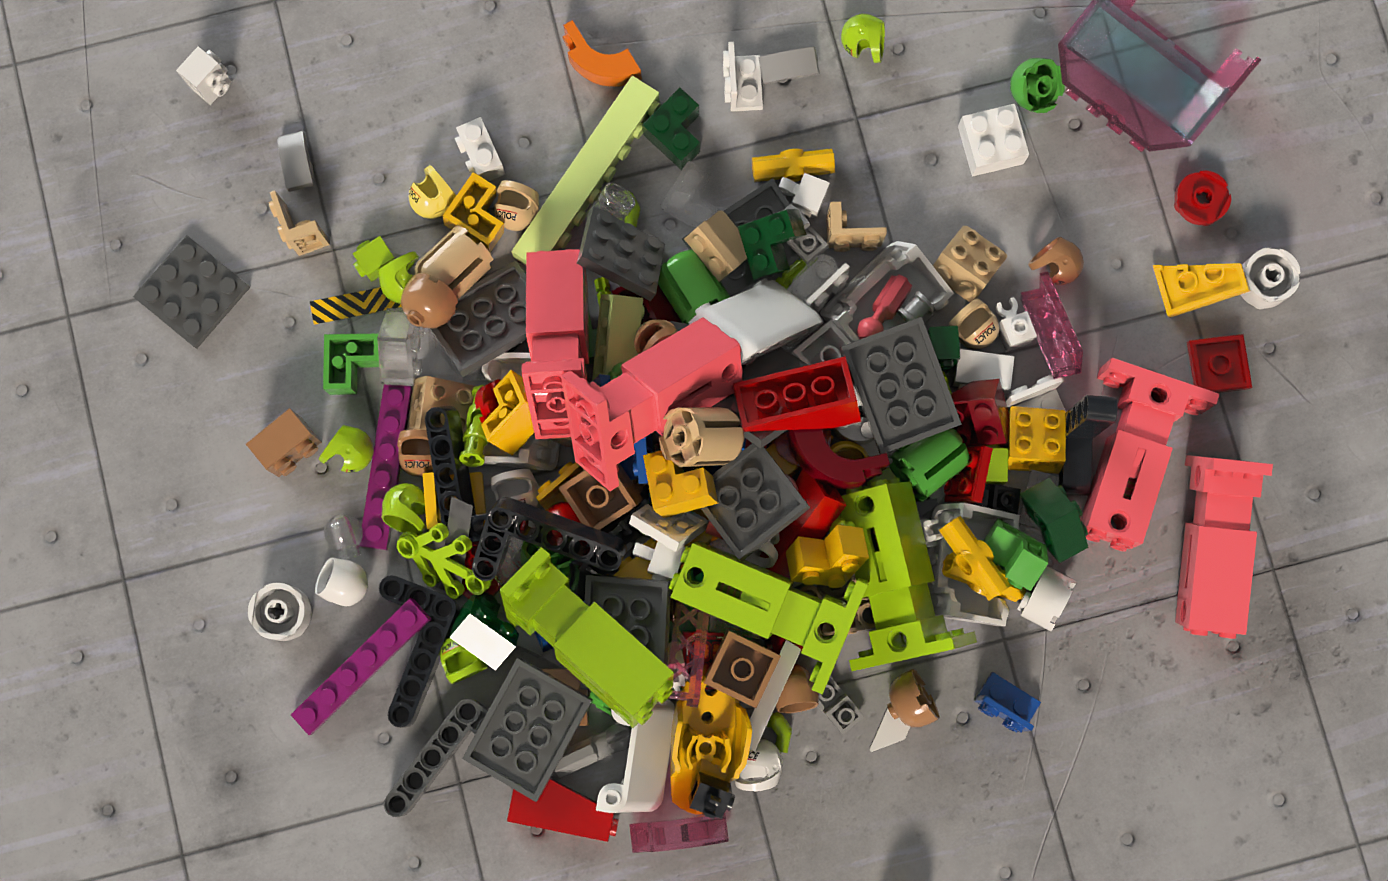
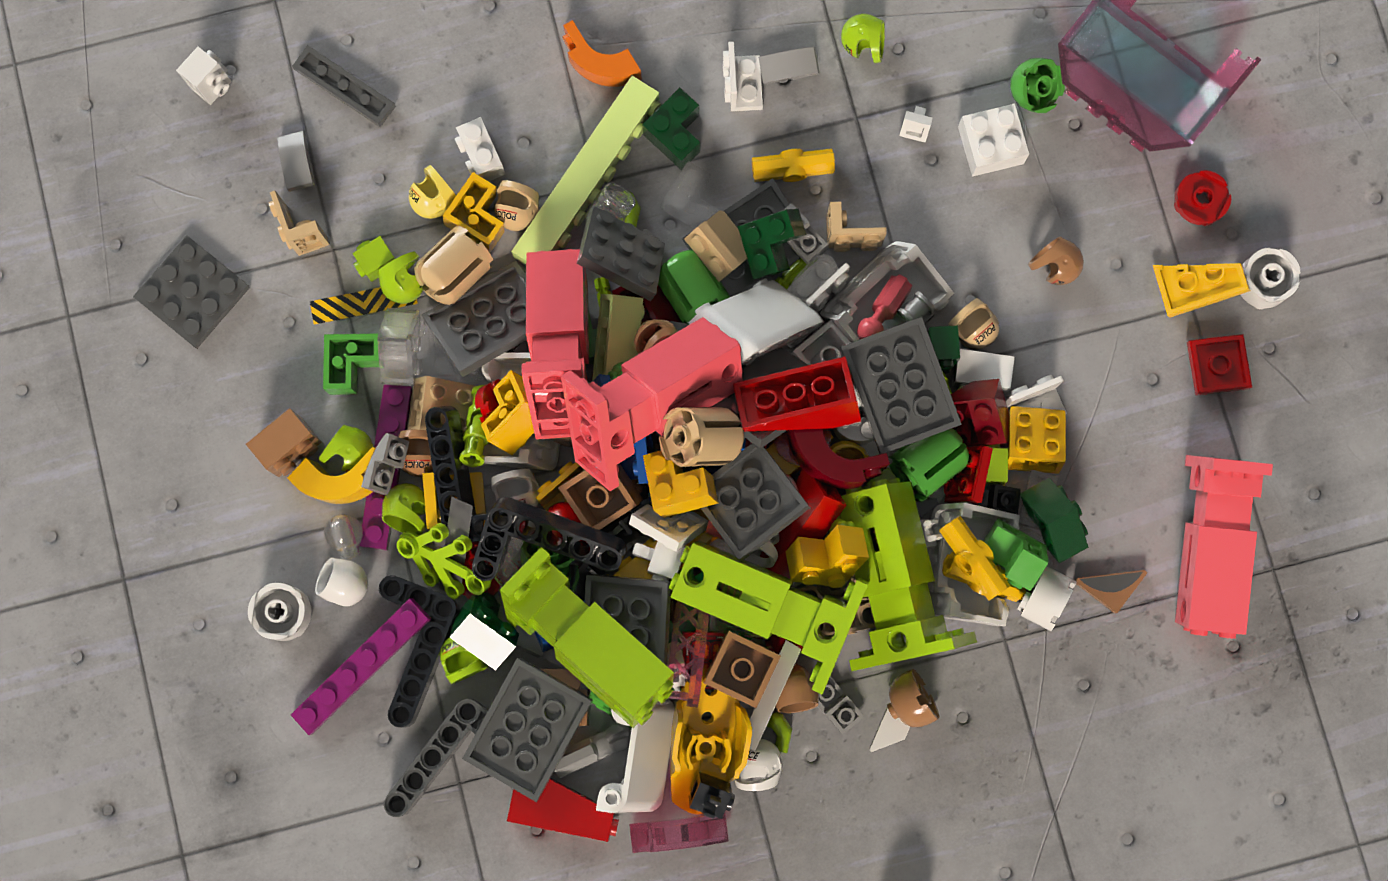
medium nougat cylinder [401,273,458,329] -> none
white brick [778,173,830,219] -> none
tan bracket [933,226,1007,302] -> none
blue bracket [974,672,1041,733] -> none
white brick [995,297,1037,352] -> none
clear pink fence [1020,272,1083,379] -> none
black beam [1058,395,1118,496] -> none
coral brick [1080,358,1220,552] -> none
none -> yellow arch [287,447,376,504]
none -> dark grey plate [292,45,396,128]
none -> light grey slope [361,433,409,495]
none -> white tile [899,106,932,142]
none -> tile [1075,570,1148,614]

